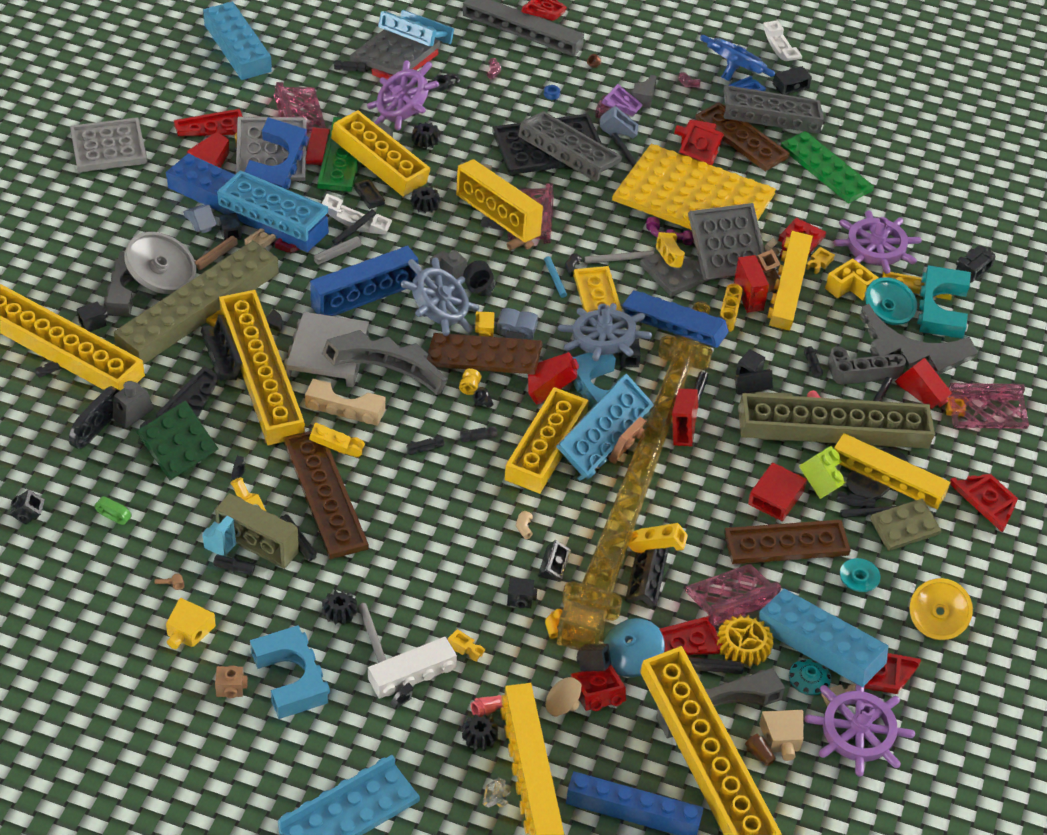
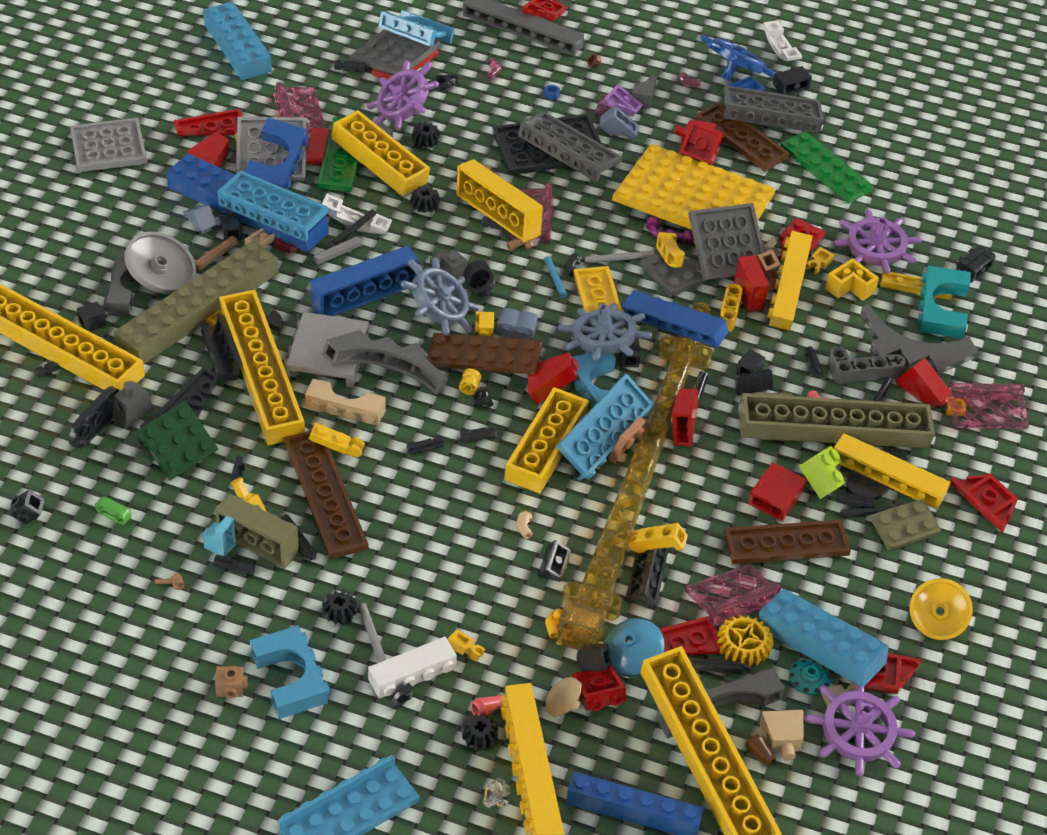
yellow torso [166,598,216,649] -> none
black tile [354,179,385,209] -> none
black brick [507,577,538,608] -> none
black bar [611,133,637,168] -> none
teal dish [840,558,881,592] -> none
teal dish [865,277,917,325] -> none

